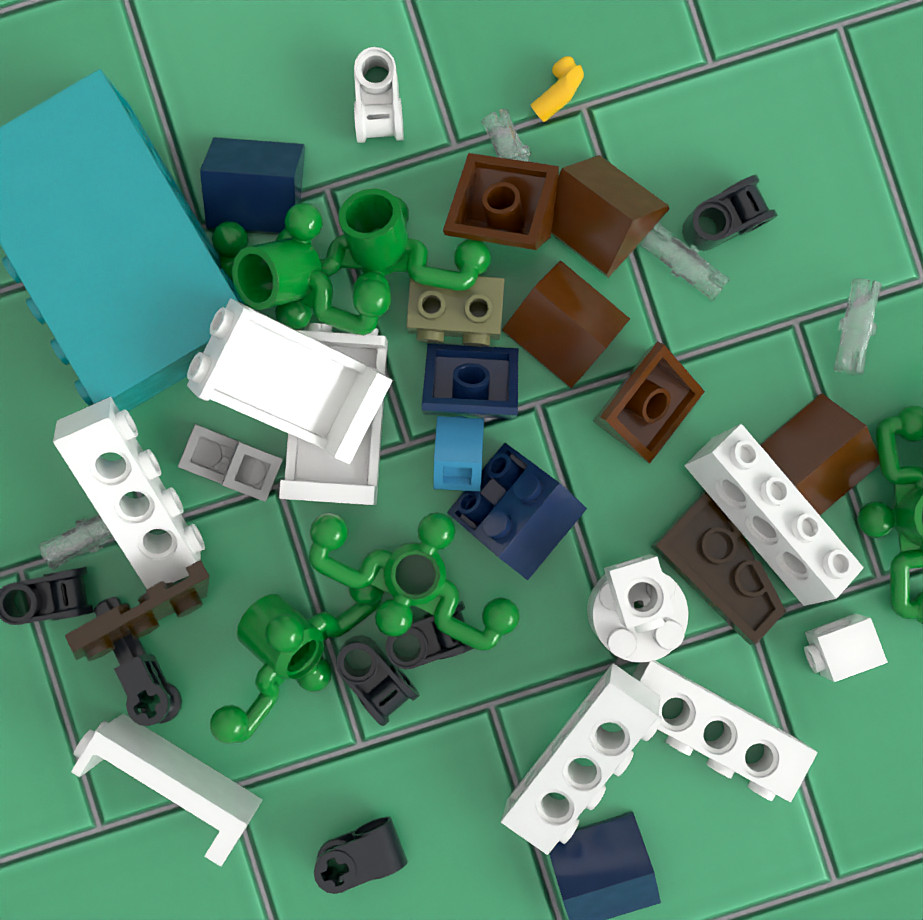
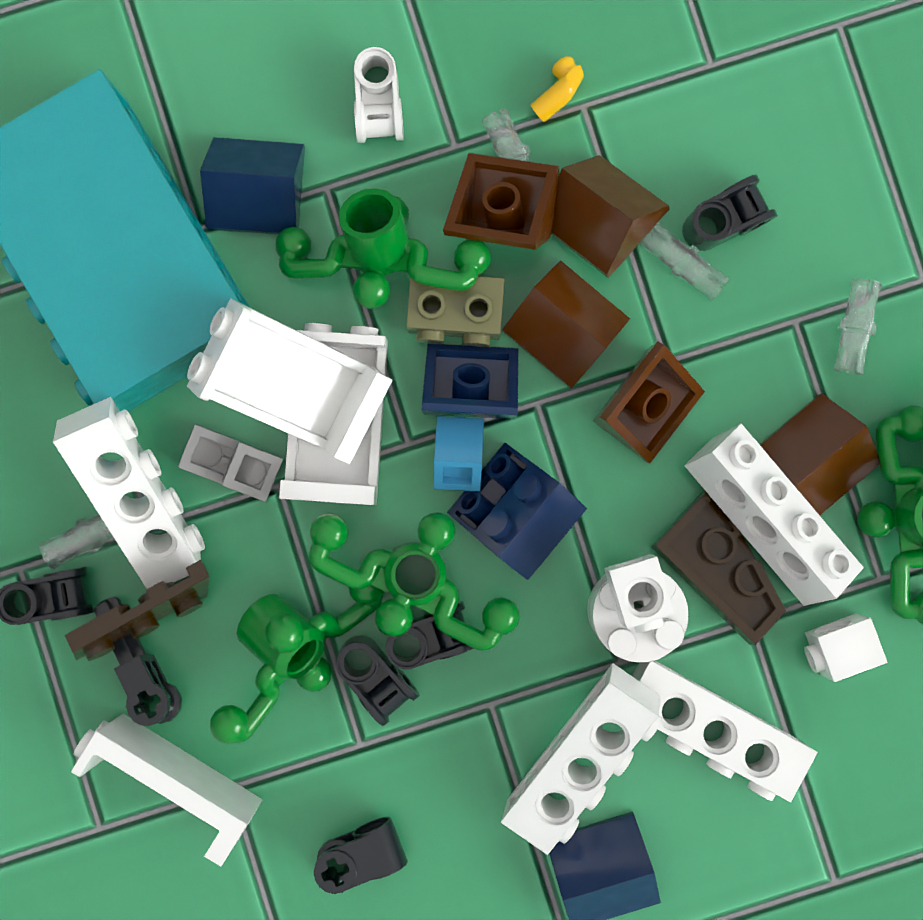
green wheel [212,203,391,336] -> none

